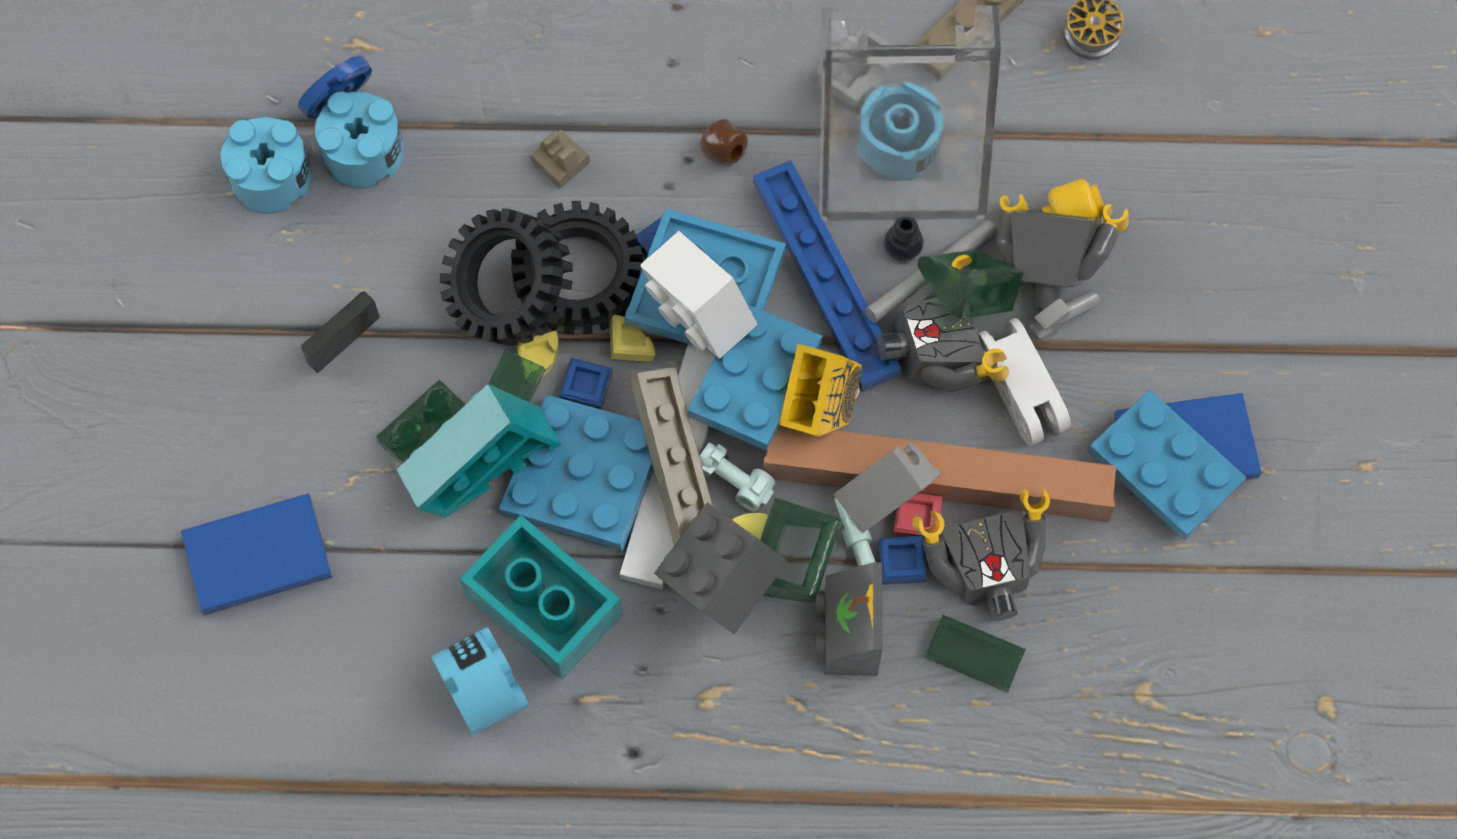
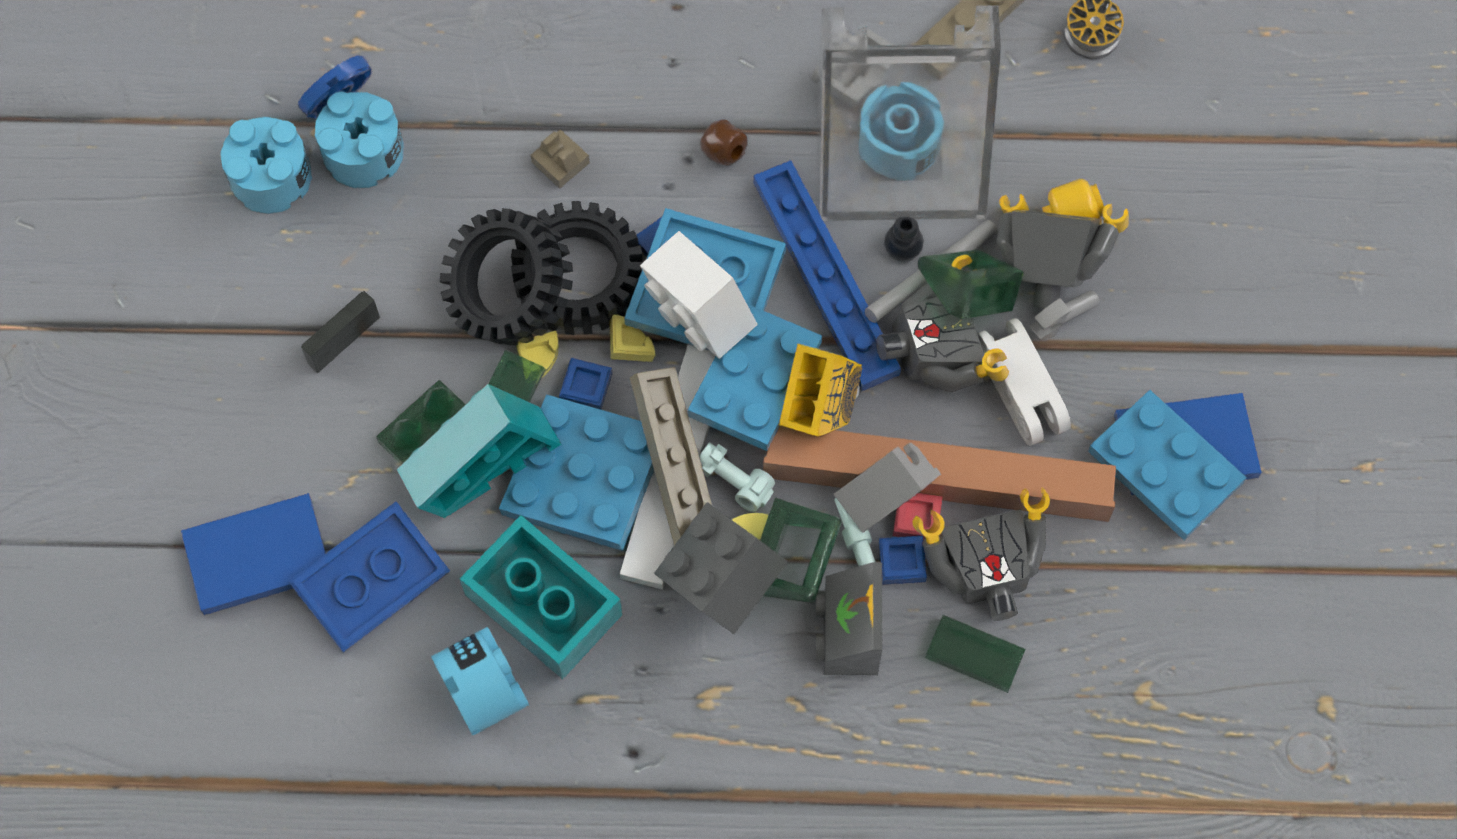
none -> blue tile [289,501,450,653]

